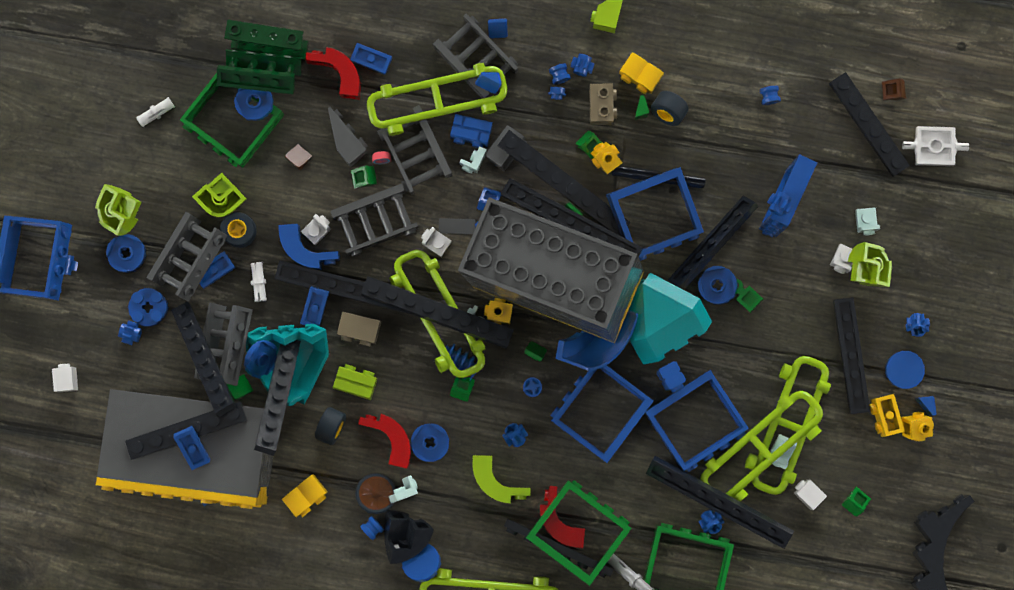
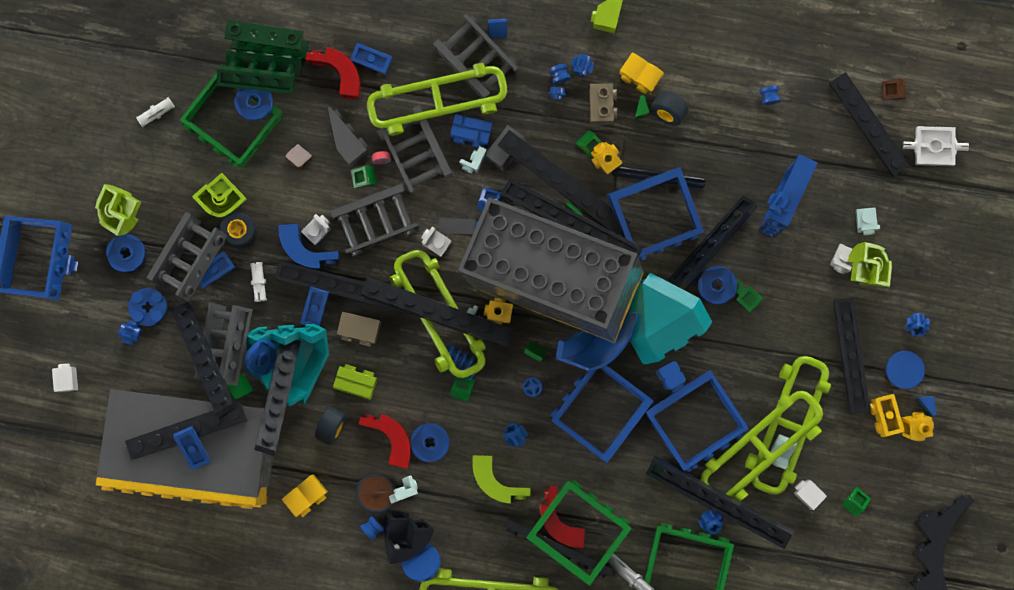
blue slope [475,72,502,94] -> none

